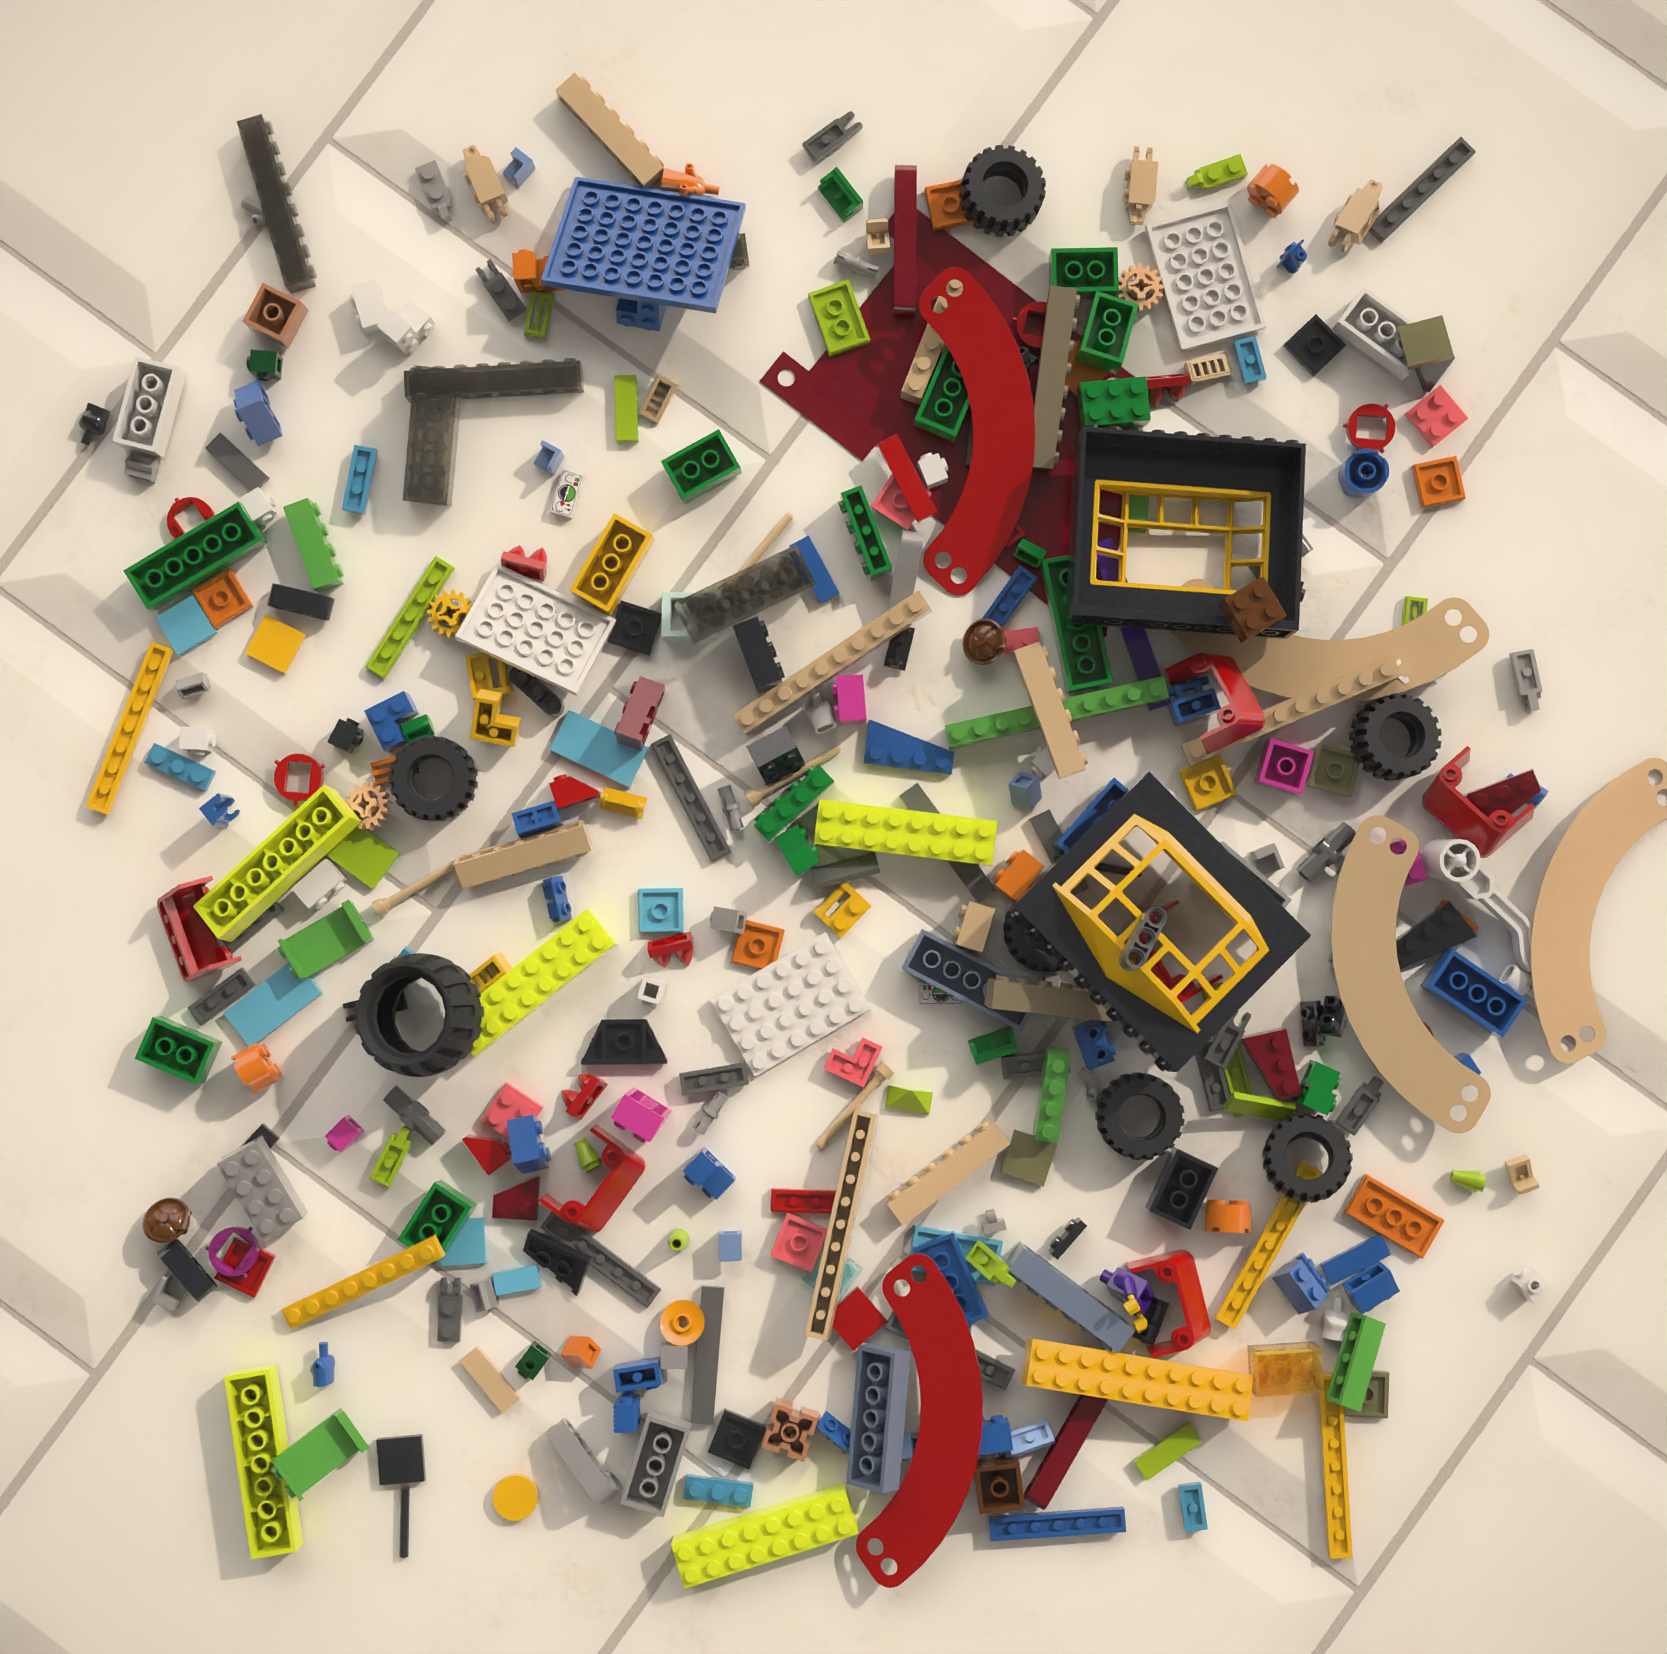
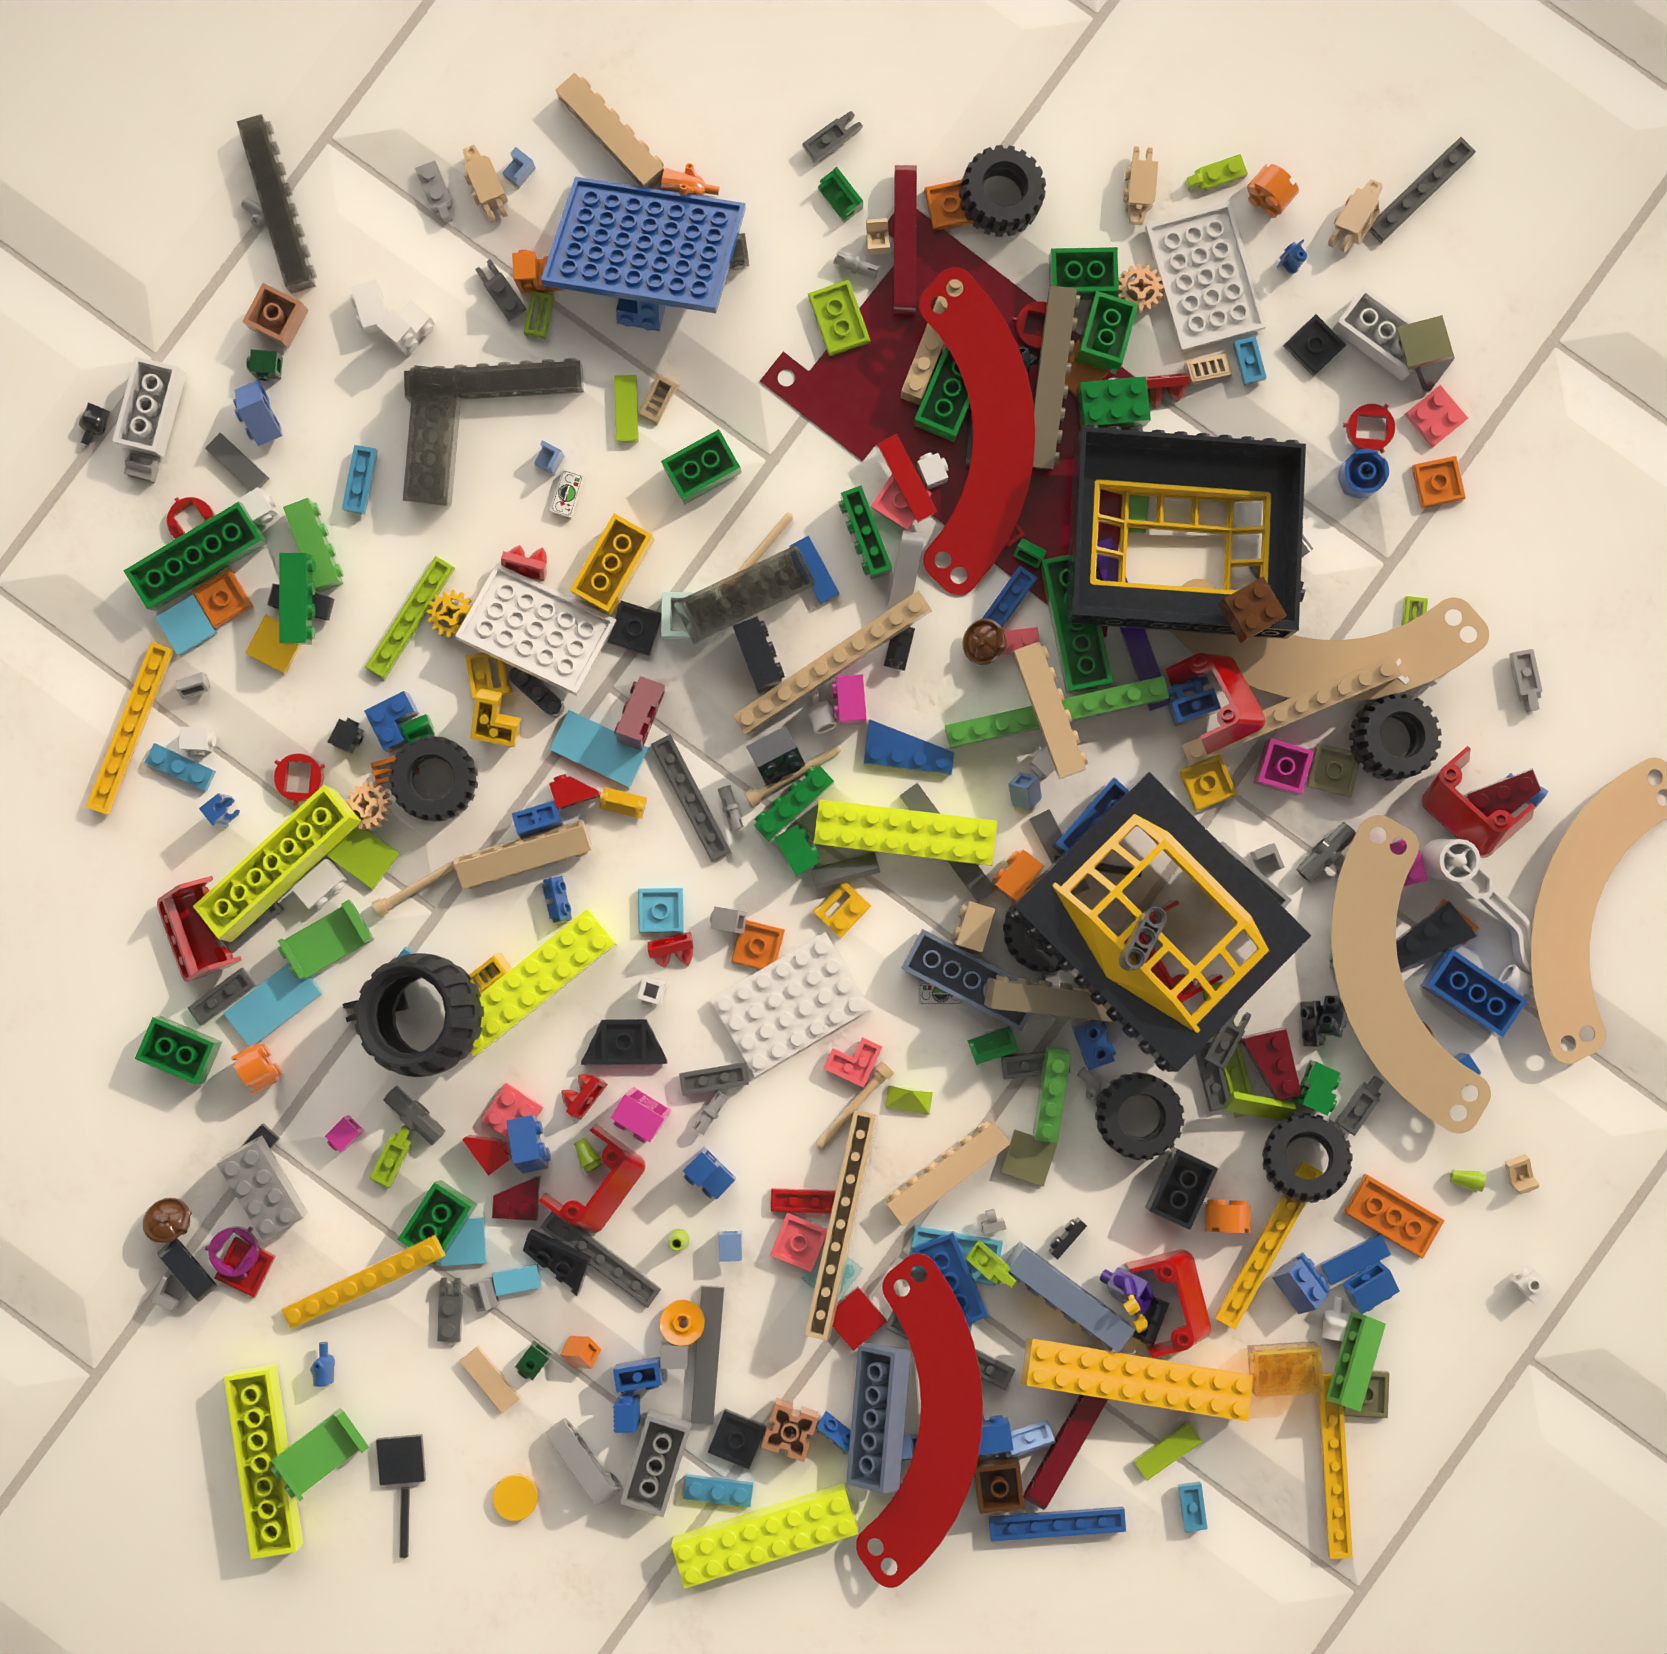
none -> green brick [279,553,316,645]

